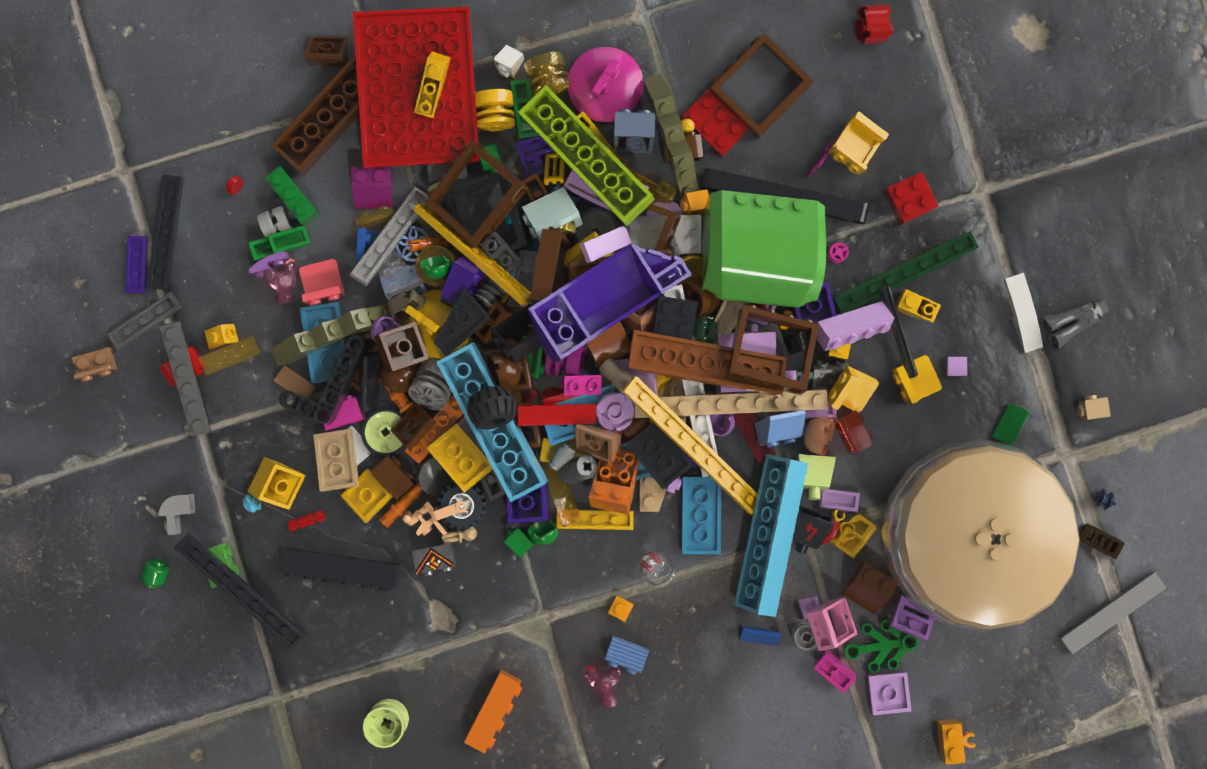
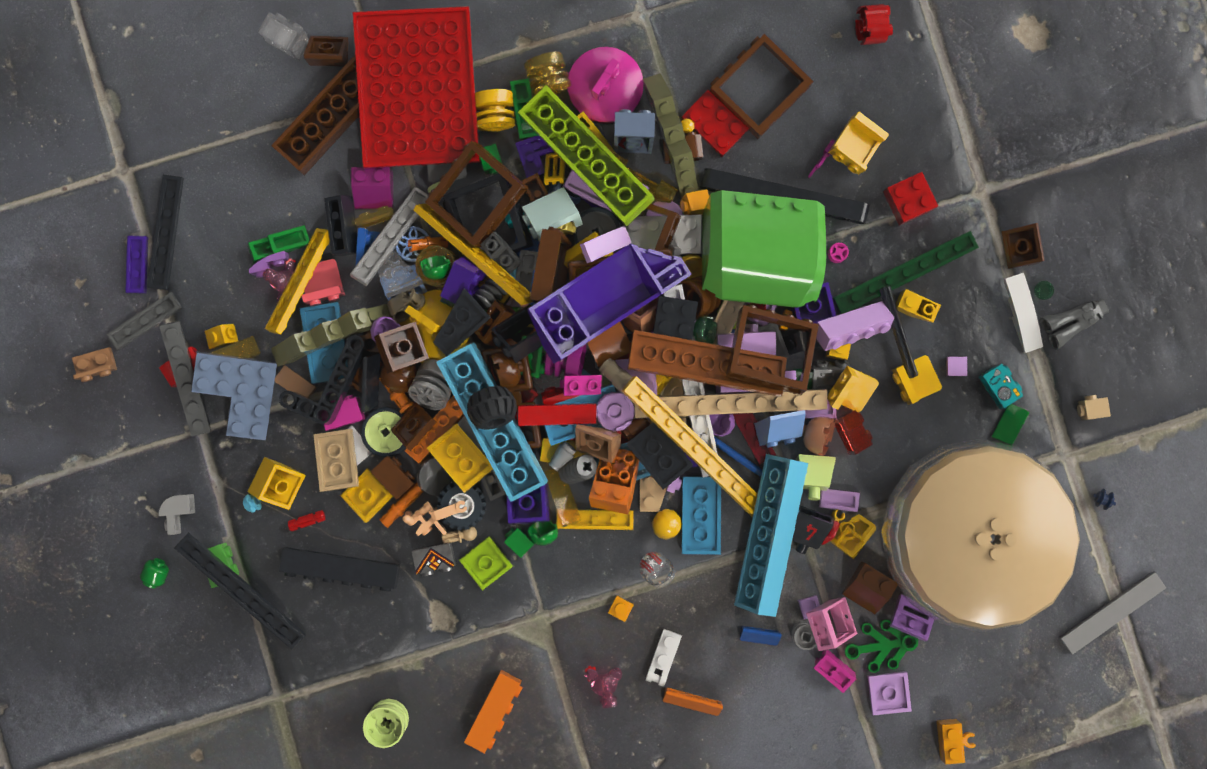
red tile [226,176,244,196] -> none
light grey wheel [257,205,292,237] -> none
green arch [265,166,320,226] -> none
yellow slope [414,52,451,118] -> none
white slope [494,45,524,79] -> none
medium blue brick [605,636,649,675] -> none
dark brown slope [1079,523,1125,559] -> none
none -> sand blue piece [191,351,277,440]
none -> clear brick [258,12,309,61]
none -> yellow plate [265,228,330,335]
none -> black brick [324,195,358,256]
none -> lime tile [459,536,513,591]
none -> white plate [645,629,682,687]
none -> yellow hair [652,509,682,540]
none -> orange slope [663,687,723,716]
none -> blue bar [714,436,763,477]
none -> teal brick [978,364,1024,409]
none -> reddish brown slope [1002,223,1045,269]
none -> clear green plate [1034,281,1054,300]

